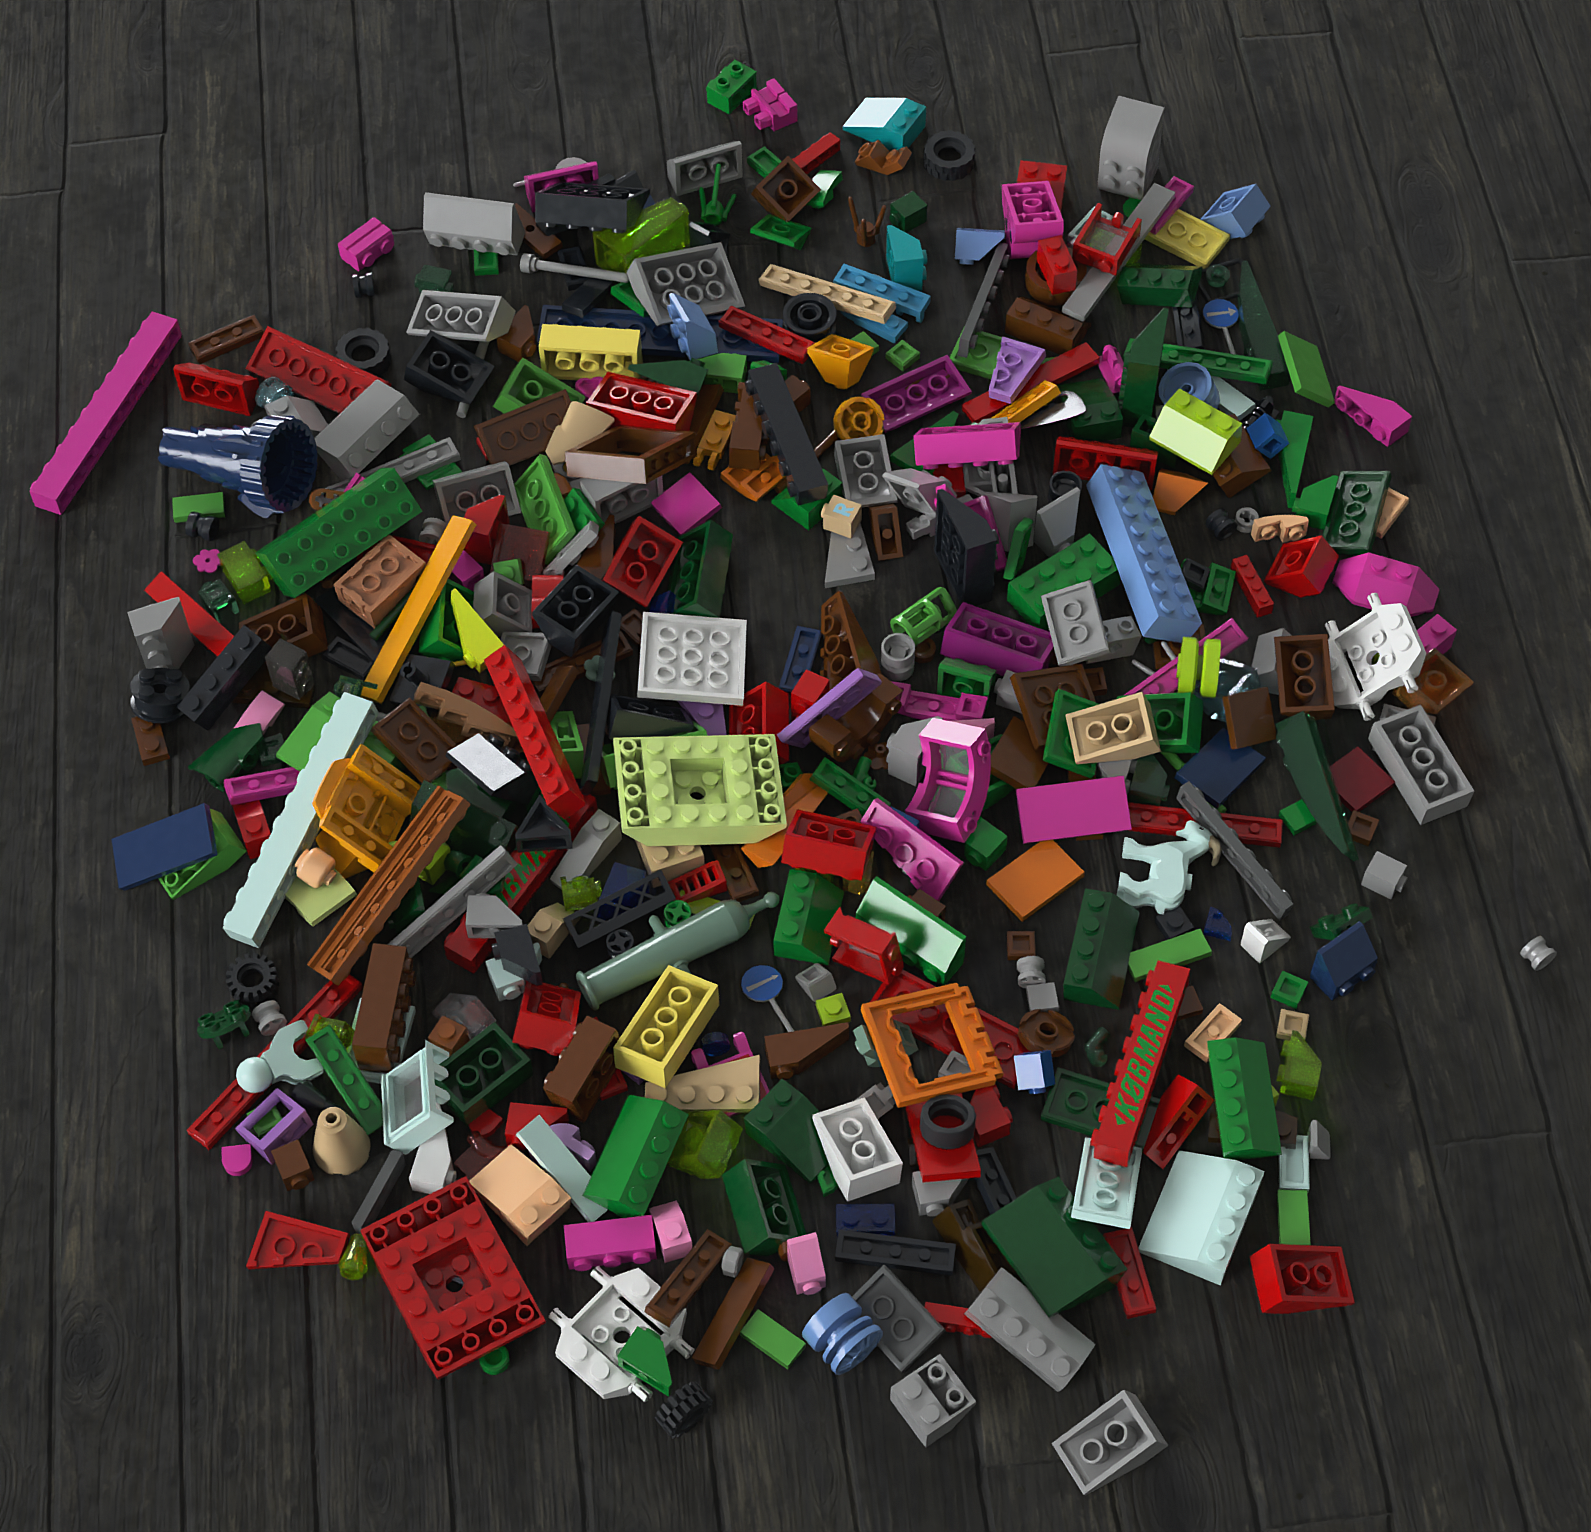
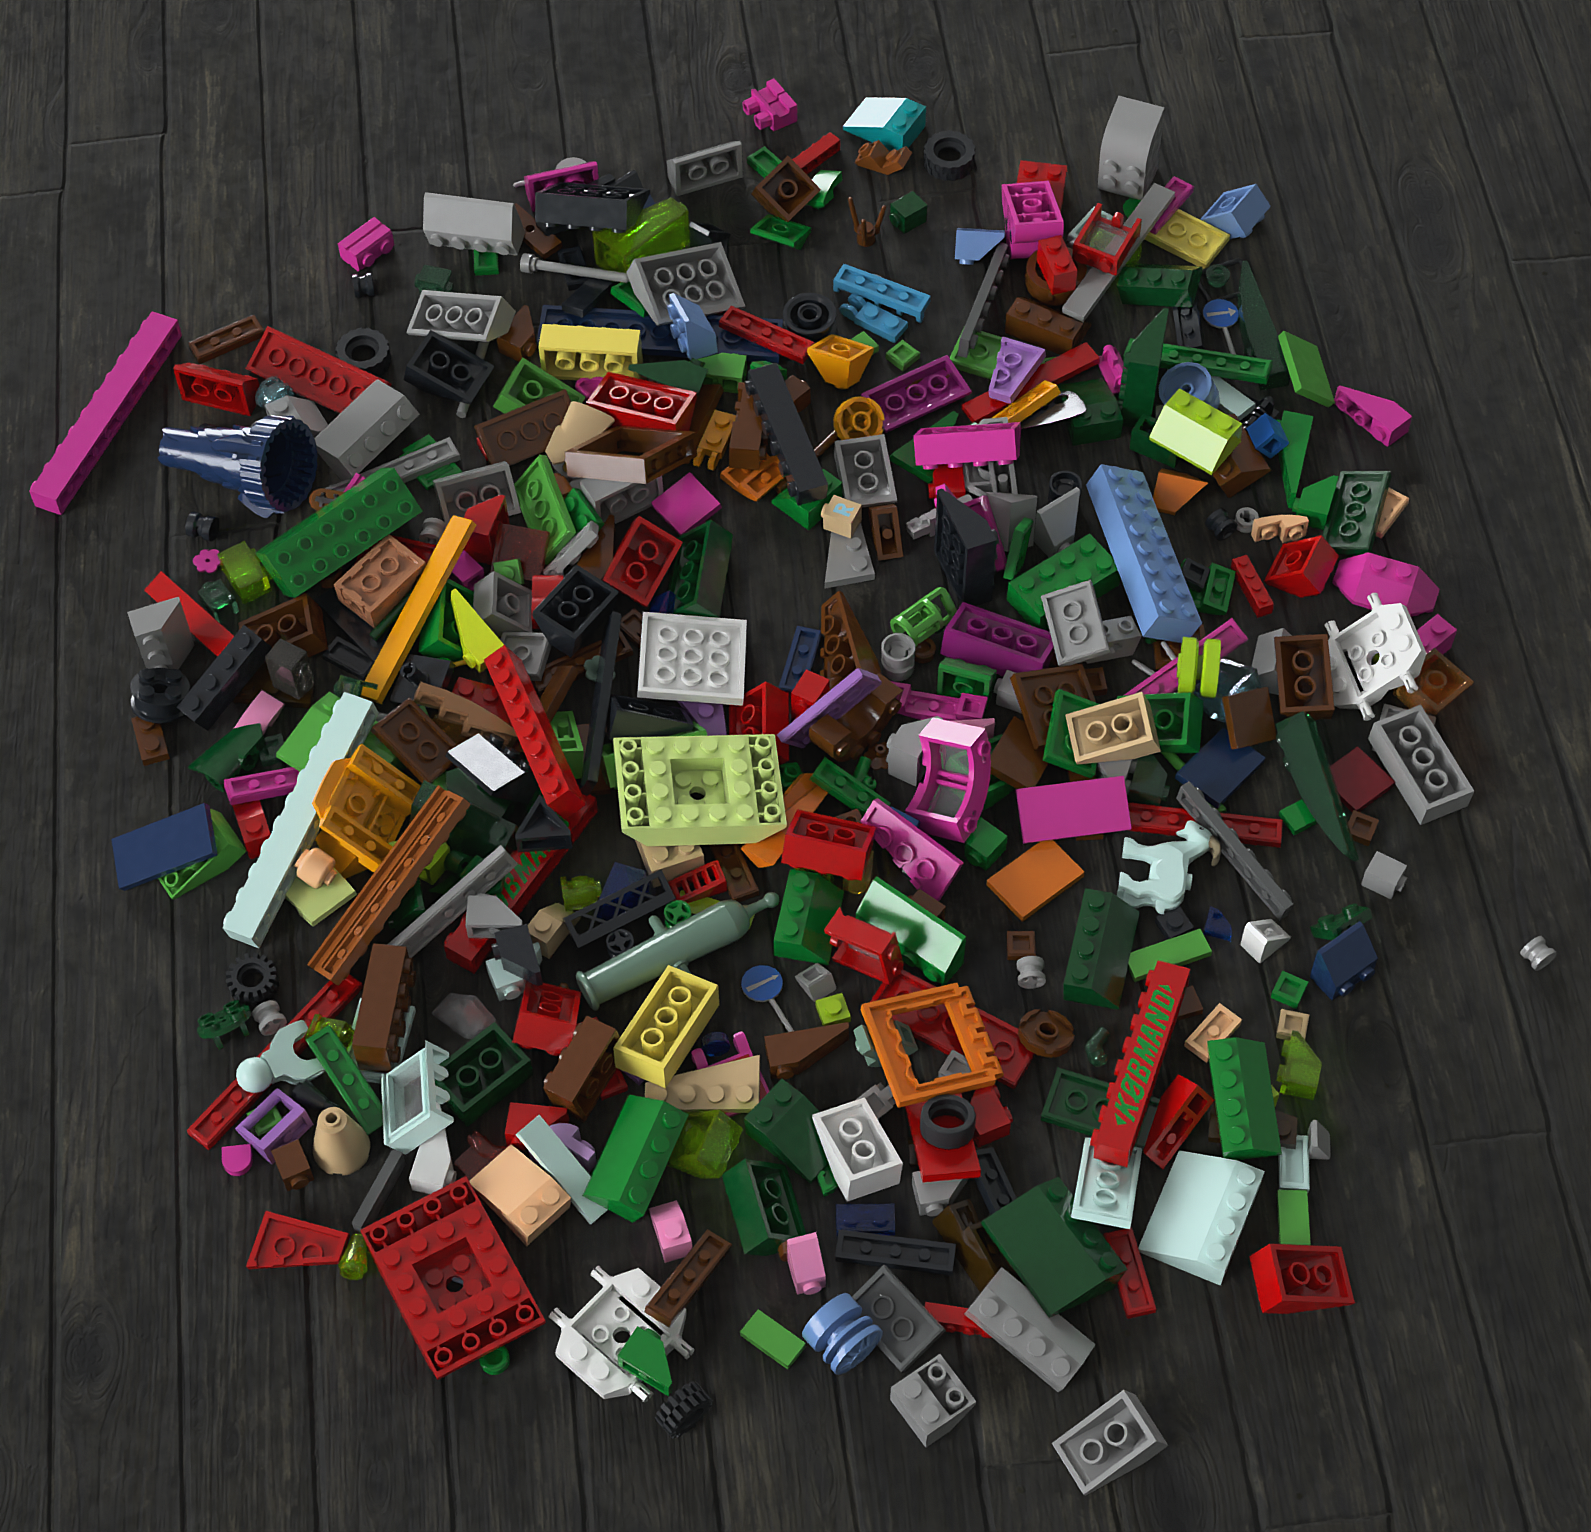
bright green tile [173,492,225,523] -> none
dark orange brick [428,1015,470,1057] -> none
red tile [469,1109,503,1138] -> none
light grey slope [550,809,622,896] -> none
dark pink brick [564,1215,657,1271] -> none
reddish brown tile [692,1257,774,1370] -> none
green plant [699,163,737,226] -> none
green brick [706,60,757,114] -> none
light grey tile [721,1246,744,1278] -> none
tan tile [759,264,896,324] -> none
light grey slope [882,468,957,518] -> none
teal slope [886,225,927,291] -> none
brick [1014,1050,1055,1094] -> none
light grey tile [1026,982,1059,1012] -> none
red slope [1053,436,1158,490] -> none

